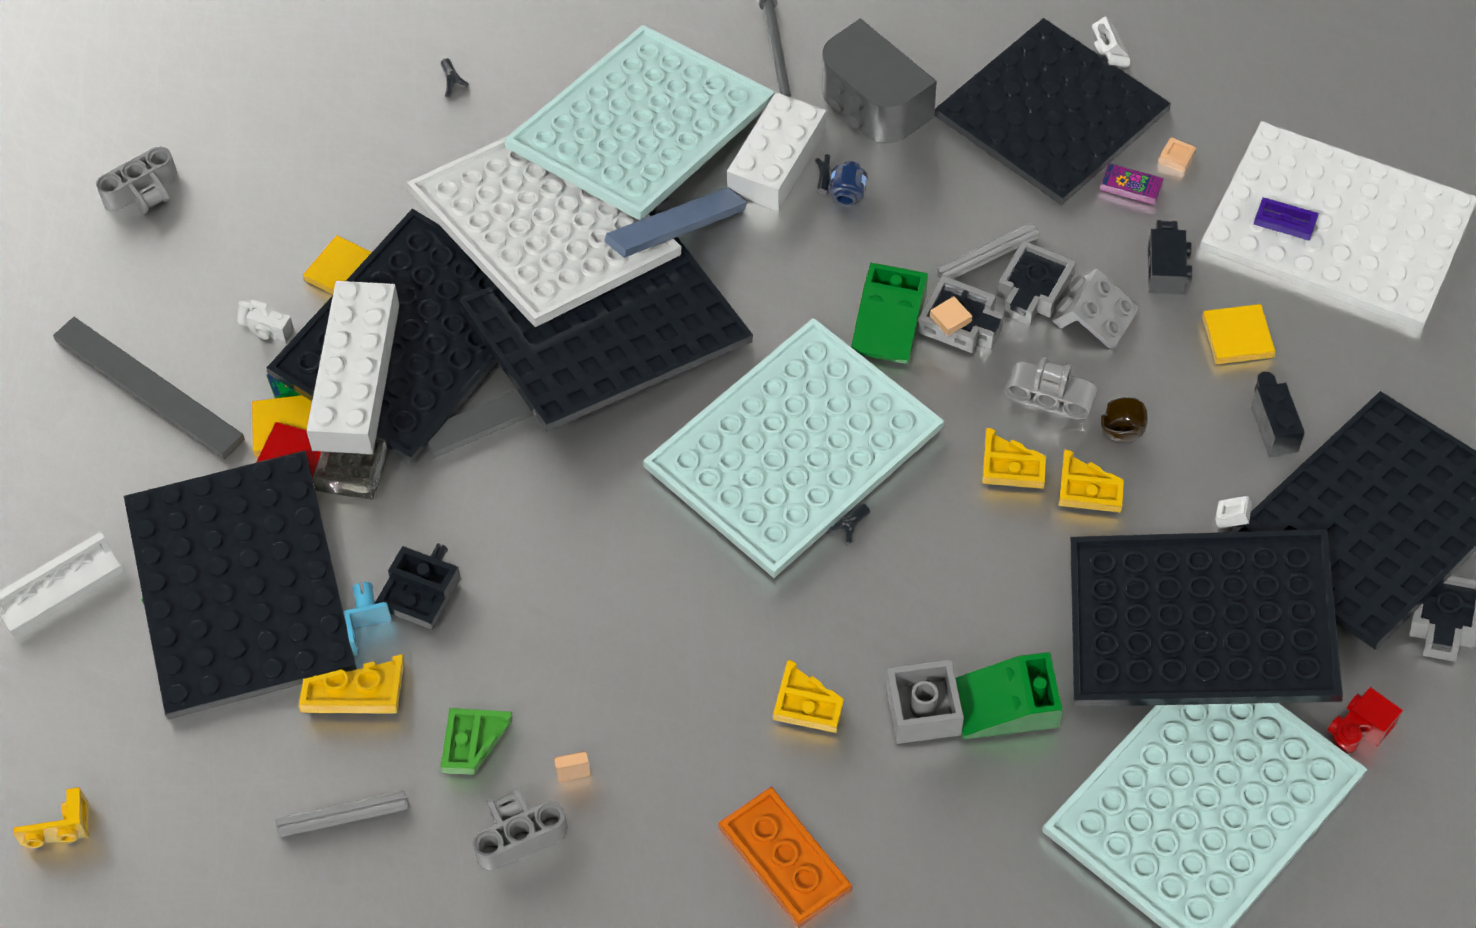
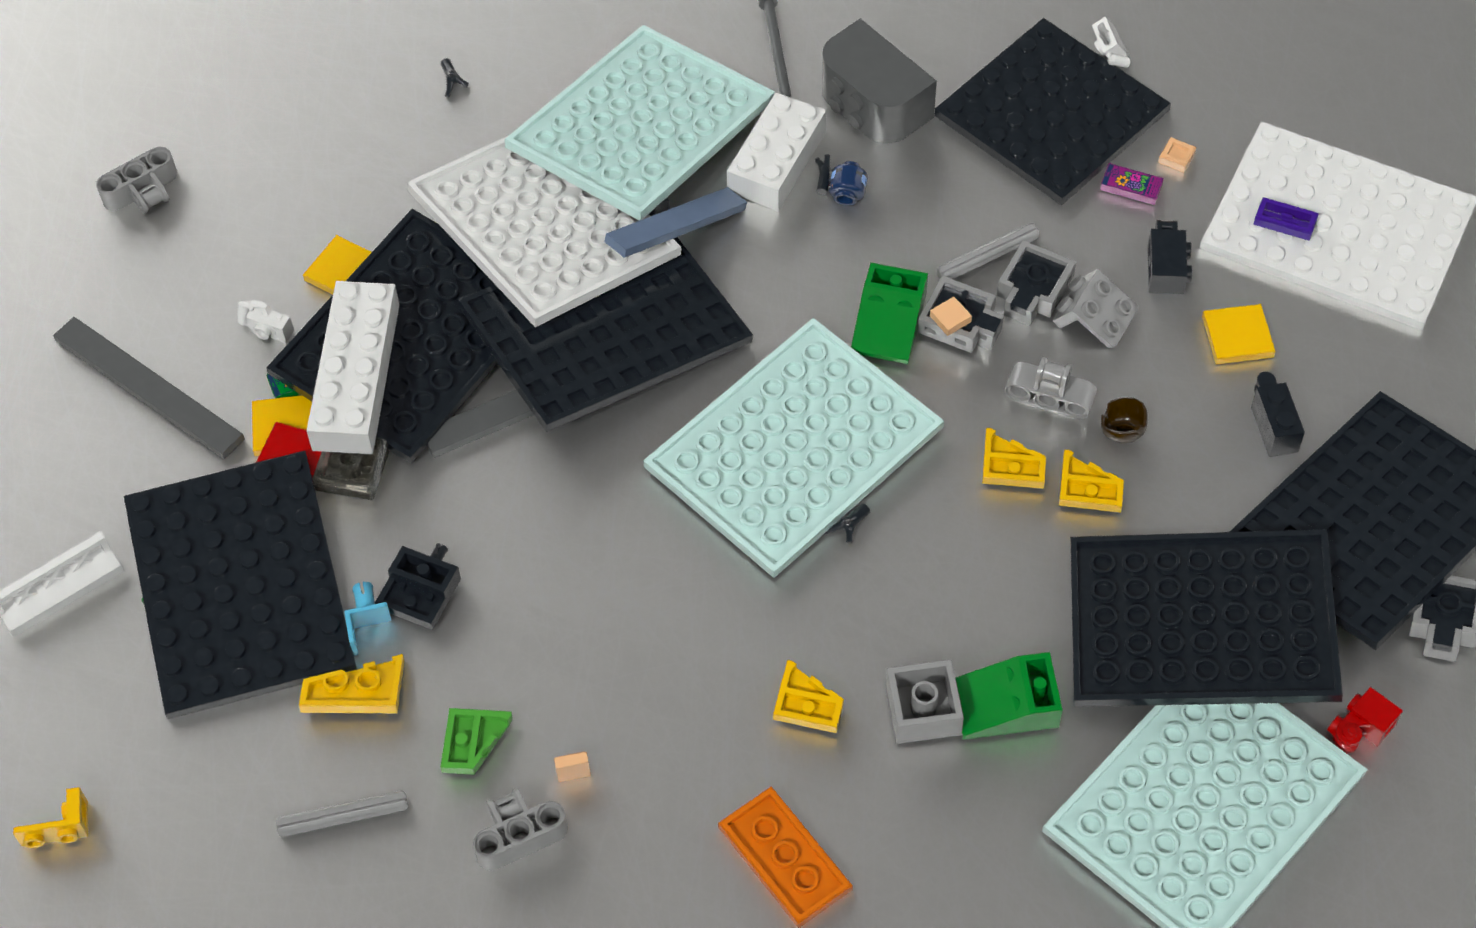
white tile [1215,496,1252,529] -> none

